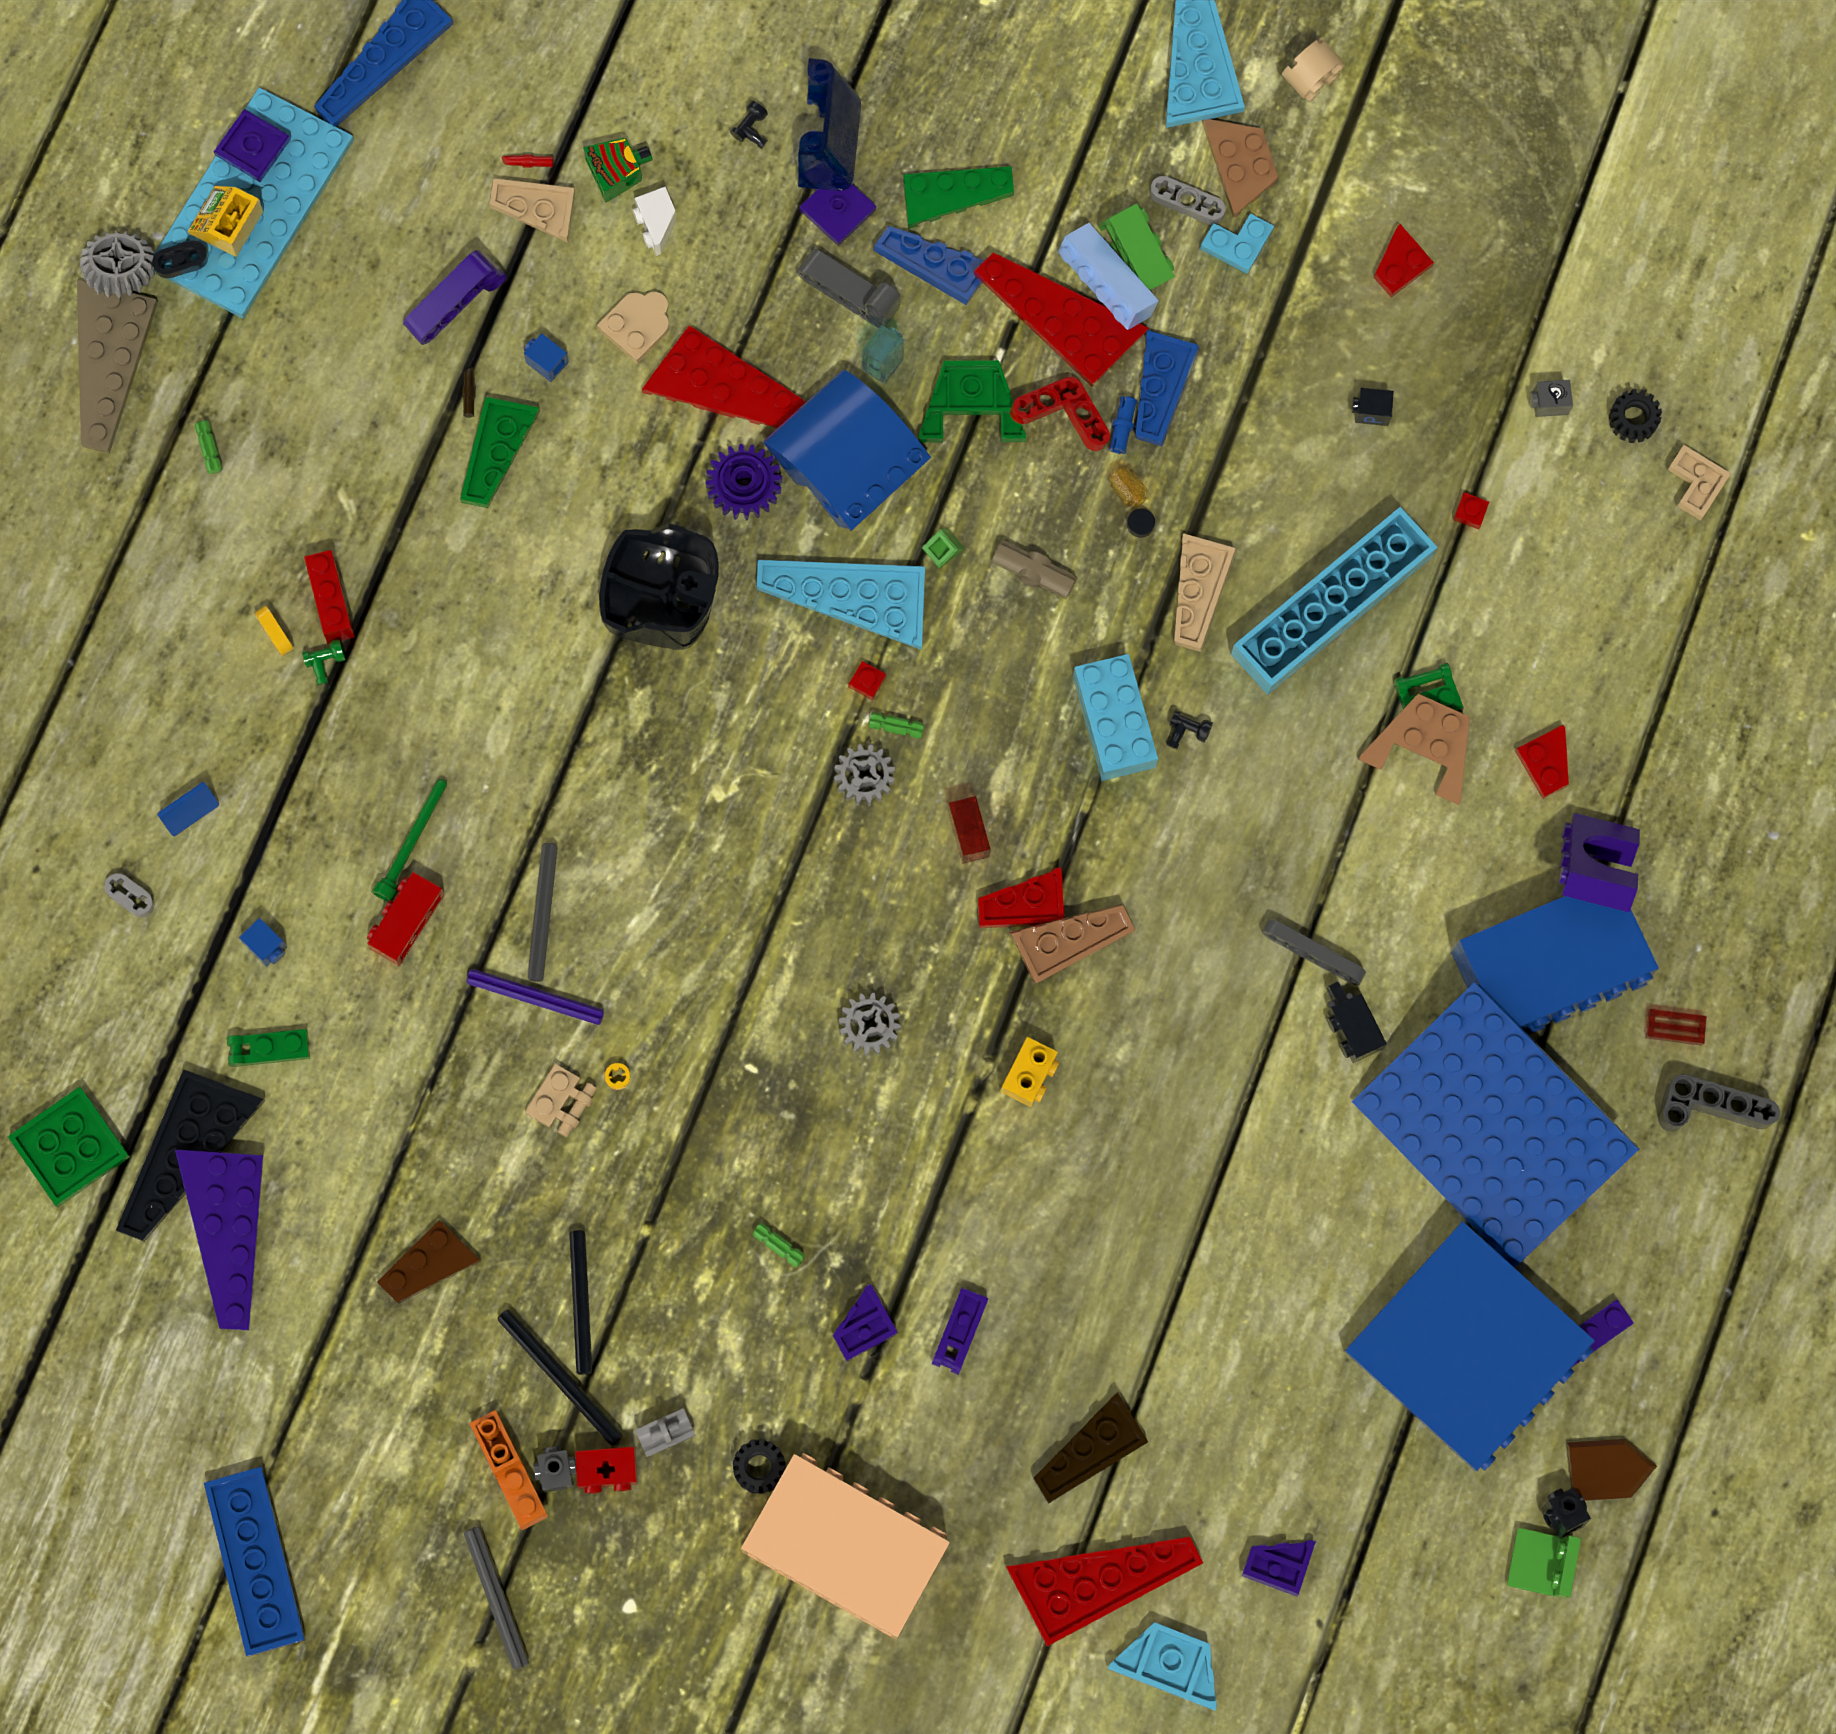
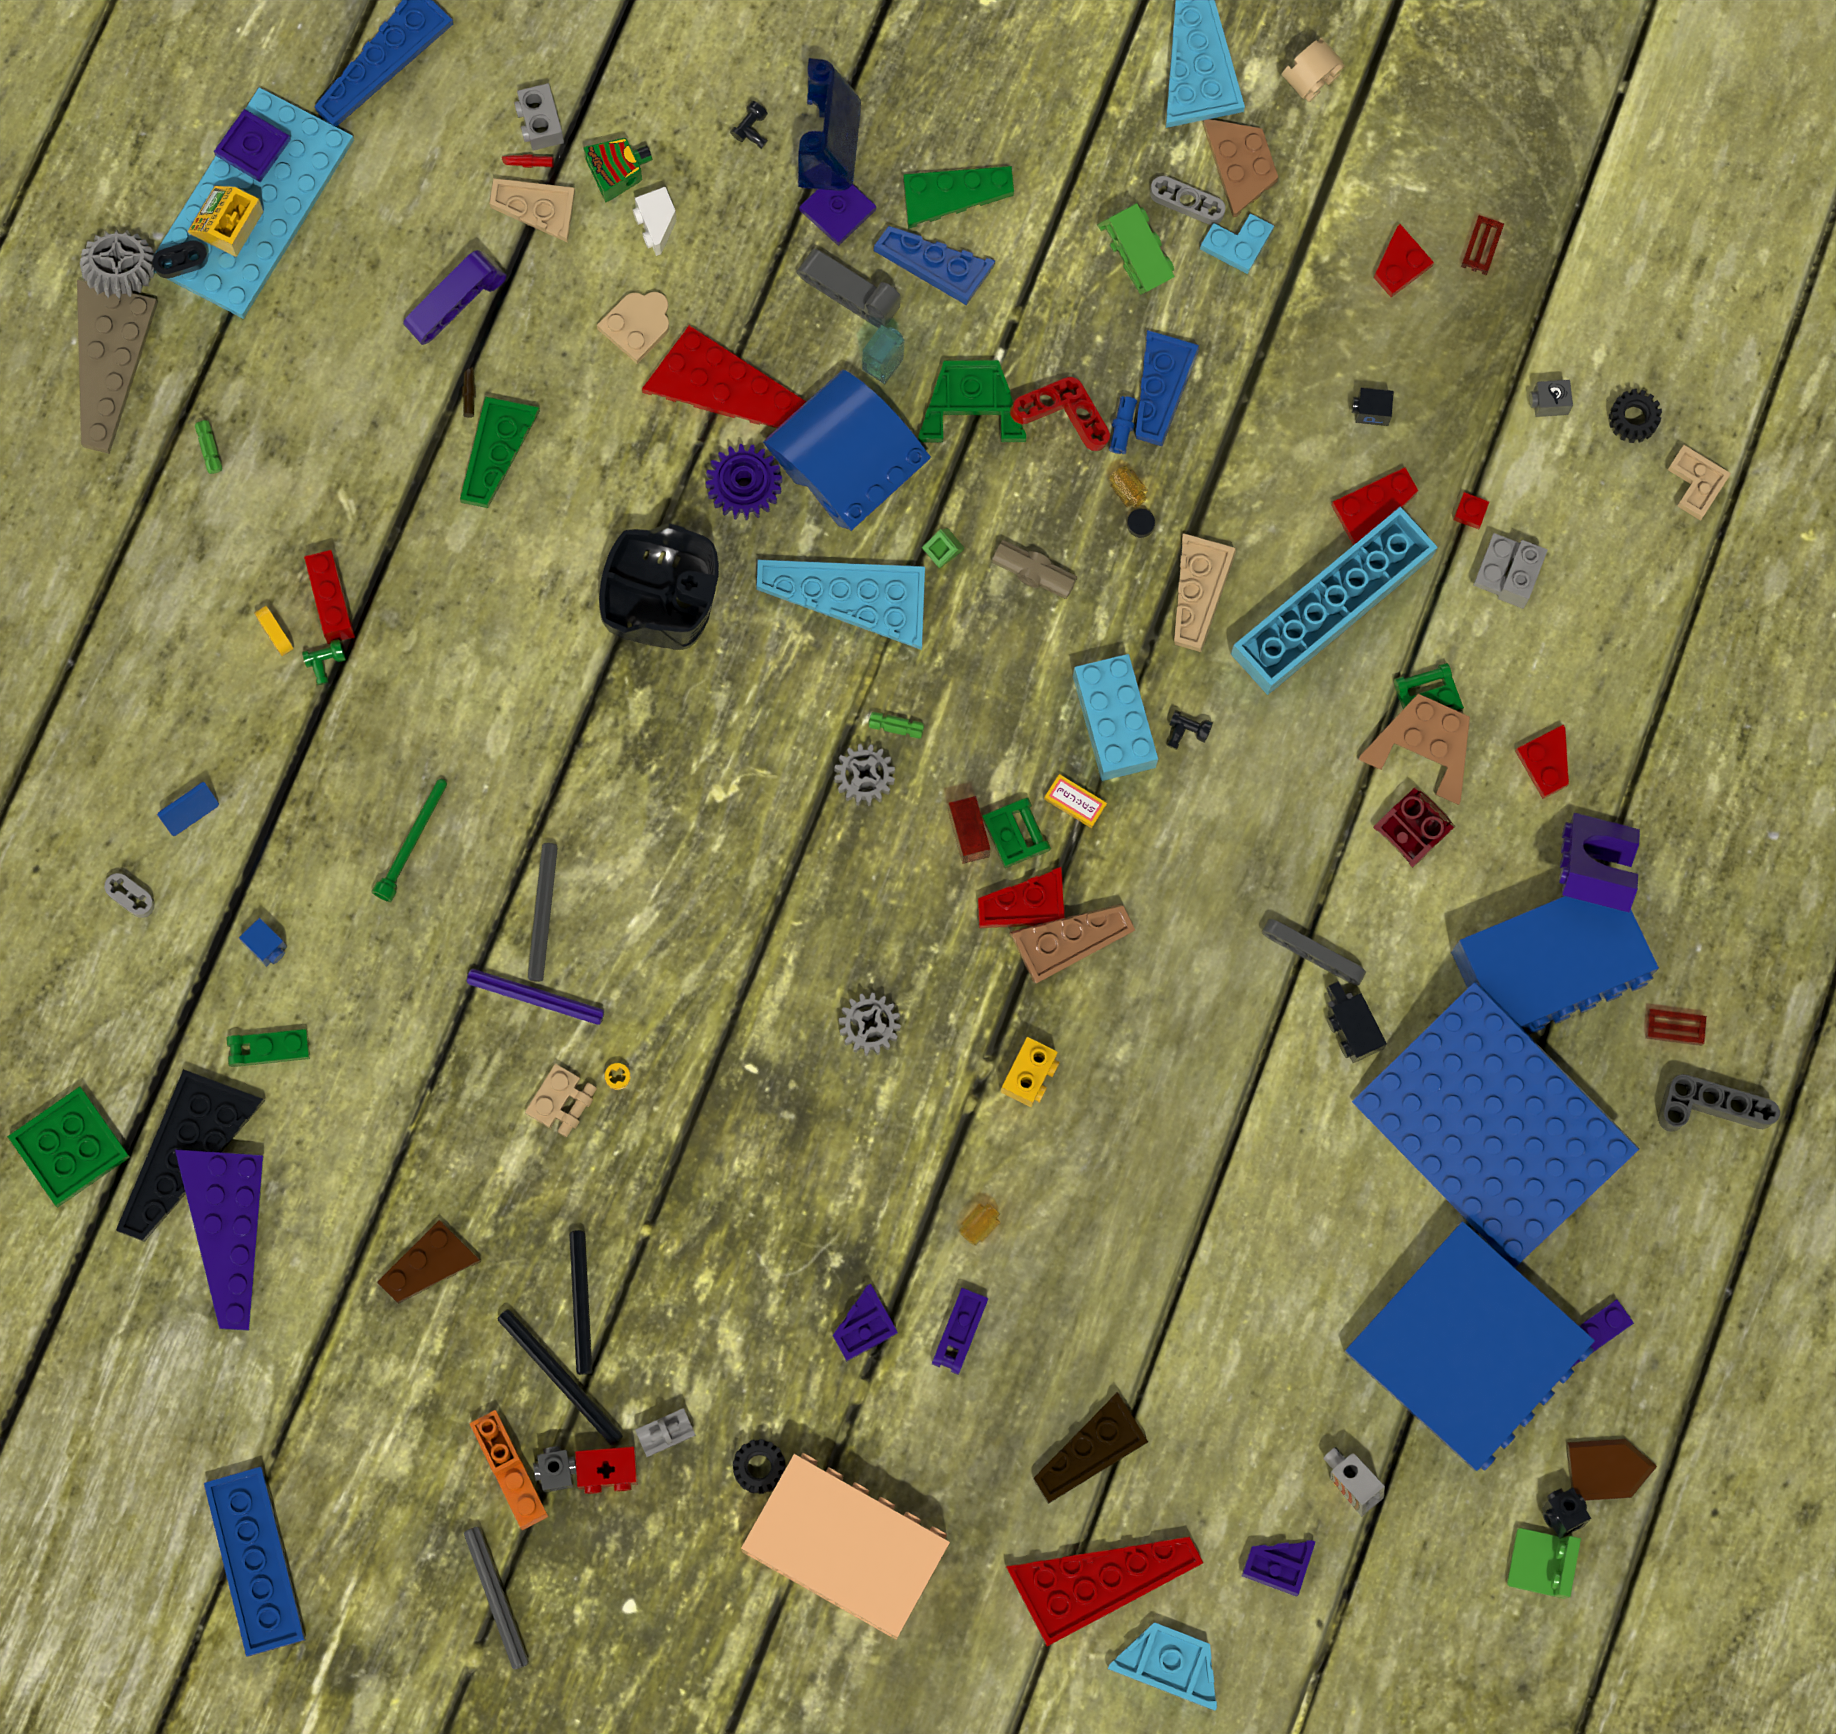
red brick [367,872,445,967] -> none
blue brick [524,333,569,382] -> none
bright green axle [753,1223,805,1267] -> none
red plate [848,661,886,701] -> none
red wing [973,252,1149,387] -> none
light blue brick [1058,223,1159,330] -> none
none -> light grey brick [514,83,564,151]
none -> clear yellow brick [958,1203,1001,1246]
none -> green plate [982,798,1051,868]
none -> tile [1044,774,1107,828]
none -> light grey torso [1323,1447,1385,1517]
none -> red wing [1331,467,1418,545]
none -> dark red slope [1373,787,1456,868]
none -> clear red tile [1461,215,1505,276]
none -> light grey brick [1473,533,1548,609]

